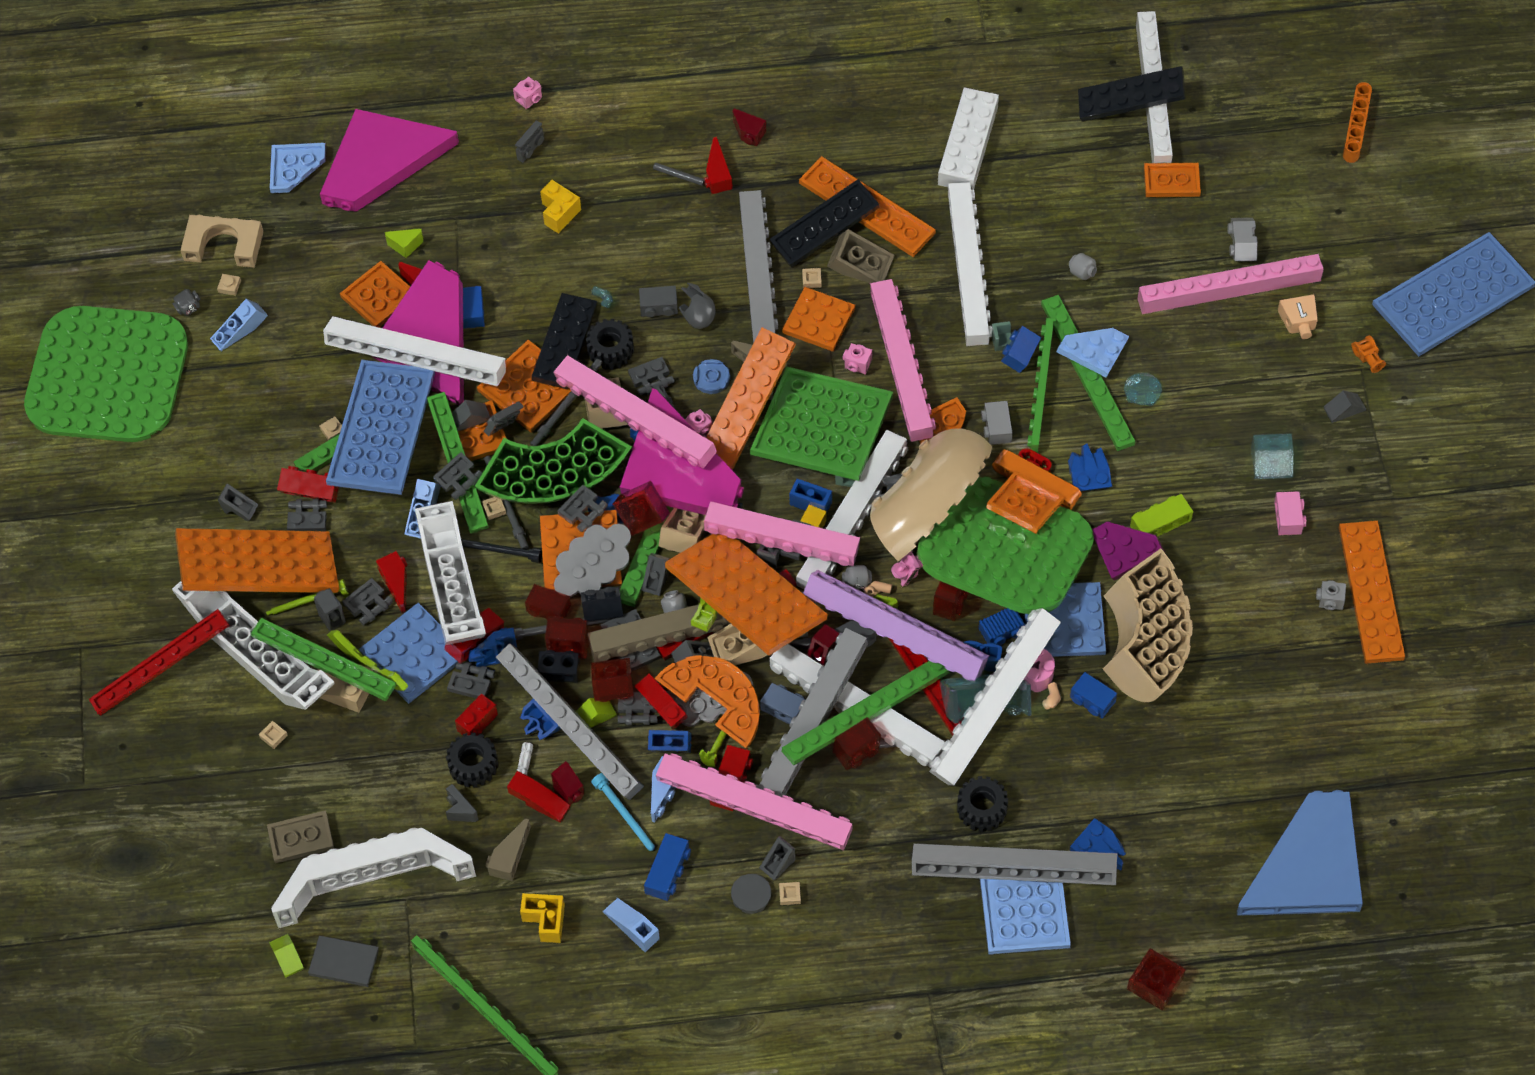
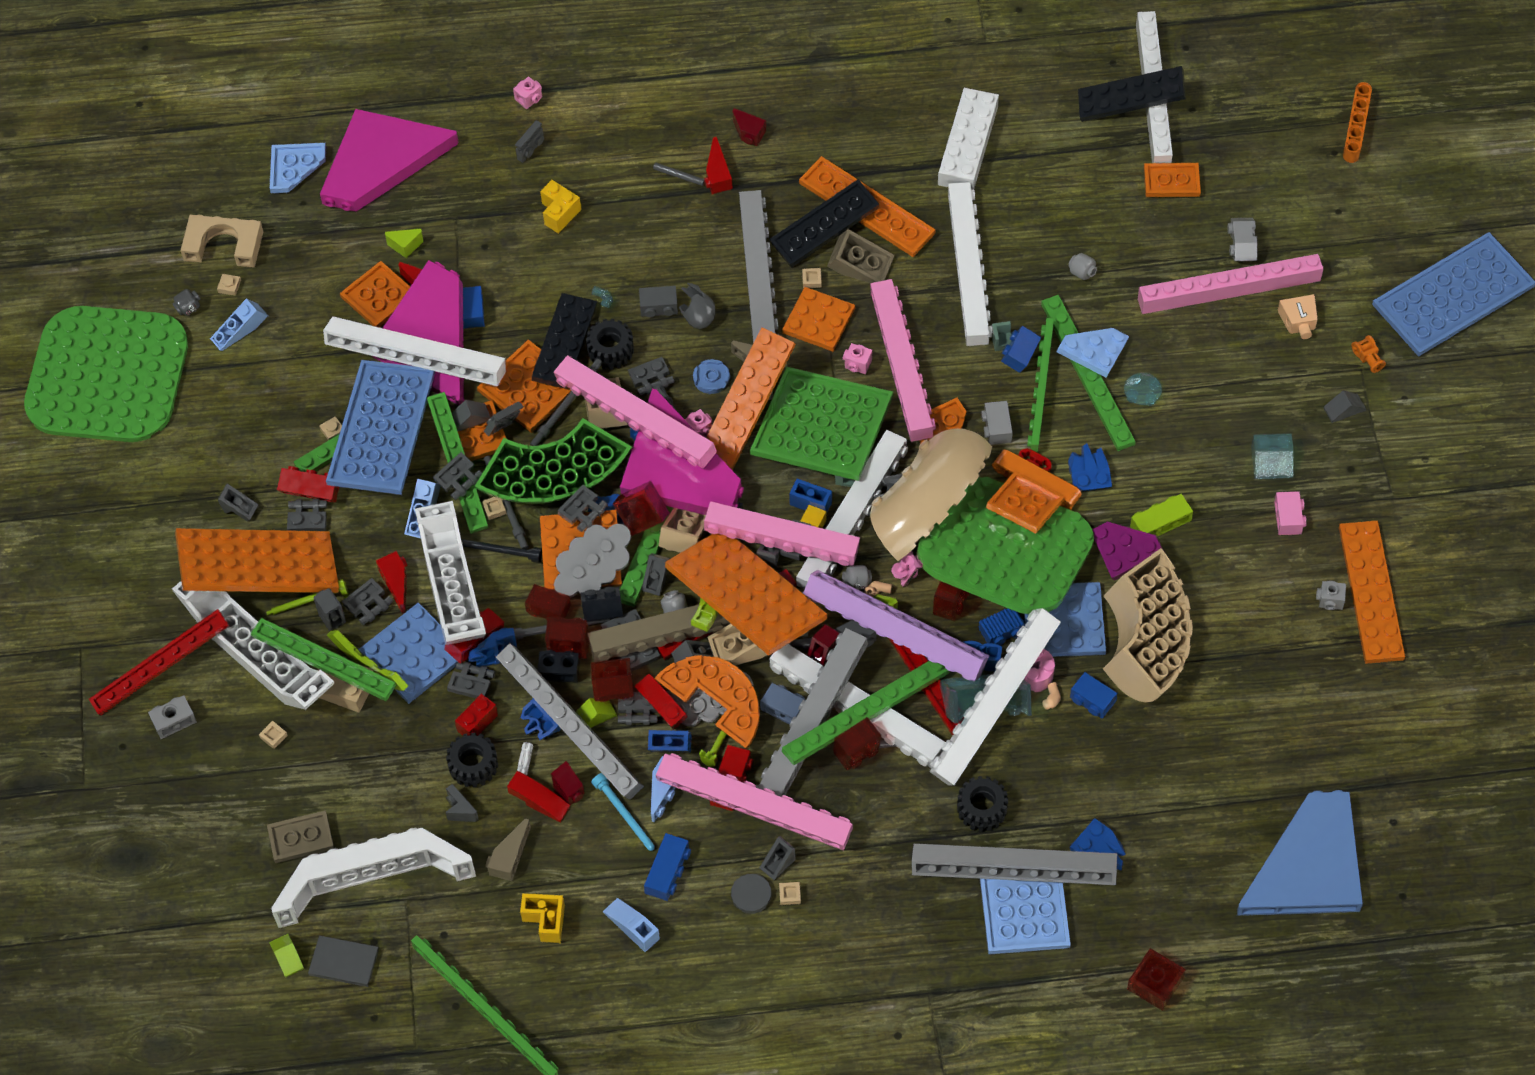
none -> light grey brick [148,695,197,739]

